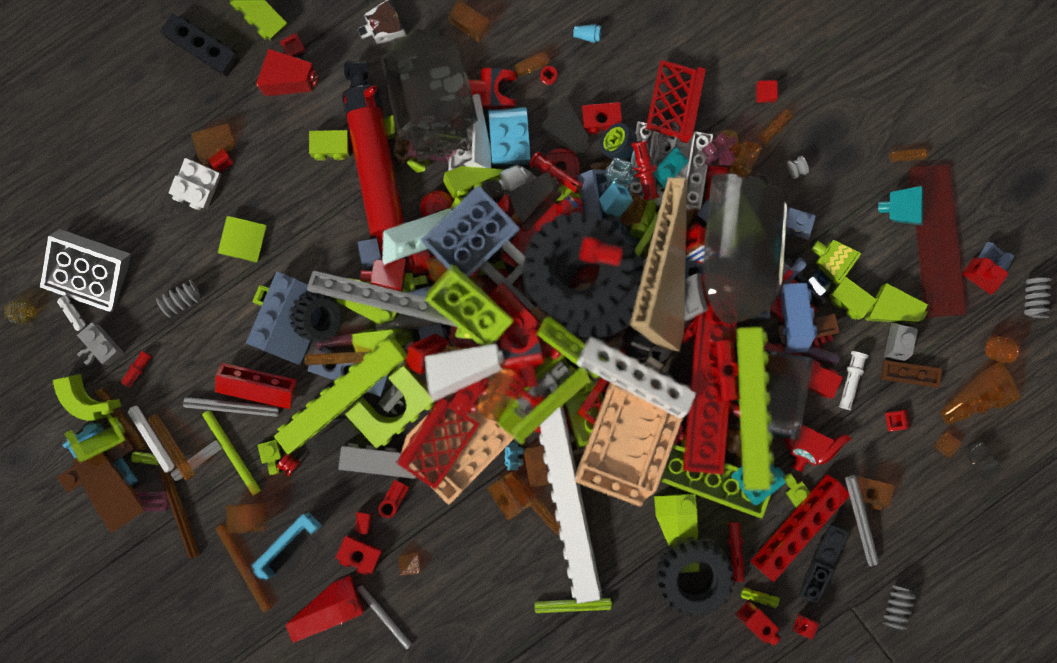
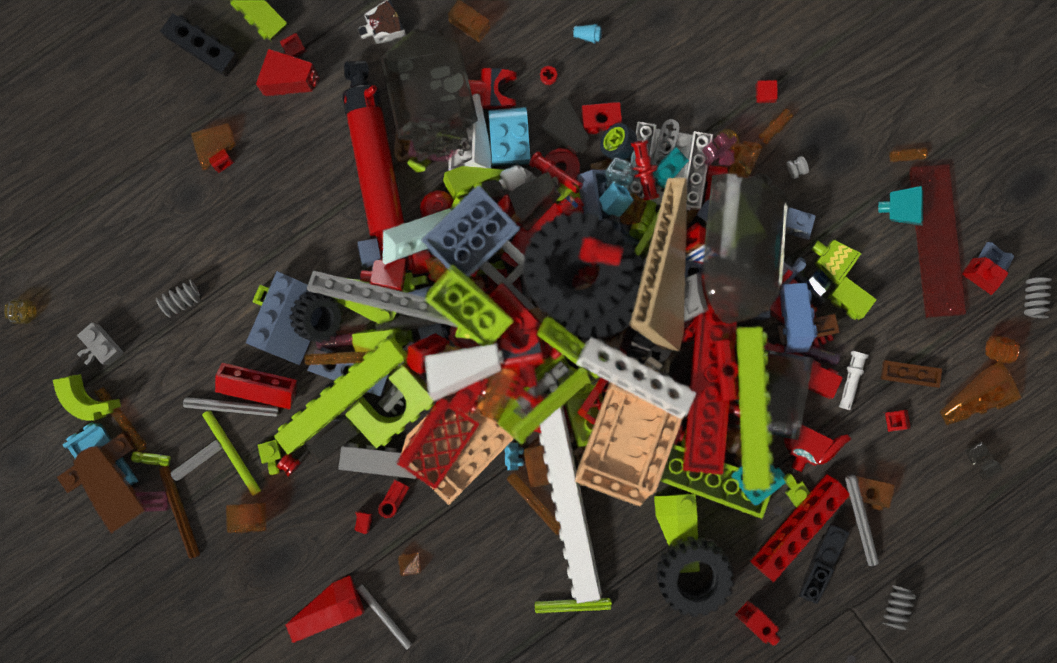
light grey slope [40,229,131,312] -> none
white axle [57,296,86,331] -> none
lime panel [64,413,125,462] -> none
red axle [121,351,152,388] -> none
white axle [128,406,175,472] -> none
clear orange axle [148,414,195,480] -> none
white plate [169,158,222,210] -> none
clear orange piece [215,524,272,613] -> none
lime slope [218,216,266,262] -> none
medium azure panel [252,513,322,580] -> none
lime brick [309,130,350,160] -> none
red brick [336,535,383,575] -> none
lime slope [384,116,396,139] -> none
clear orange brick [487,472,533,521] -> none
clear orange beam [514,52,550,76] -> none
red fence [645,60,706,144] -> none
red pin [728,522,745,582] -> none
lime axle [741,587,779,608] -> none
red leg [792,614,820,640] -> none
lime slope [865,283,928,323] -> none
light grey torso [884,323,918,362] -> none
clear orange plate [933,431,962,458] -> none

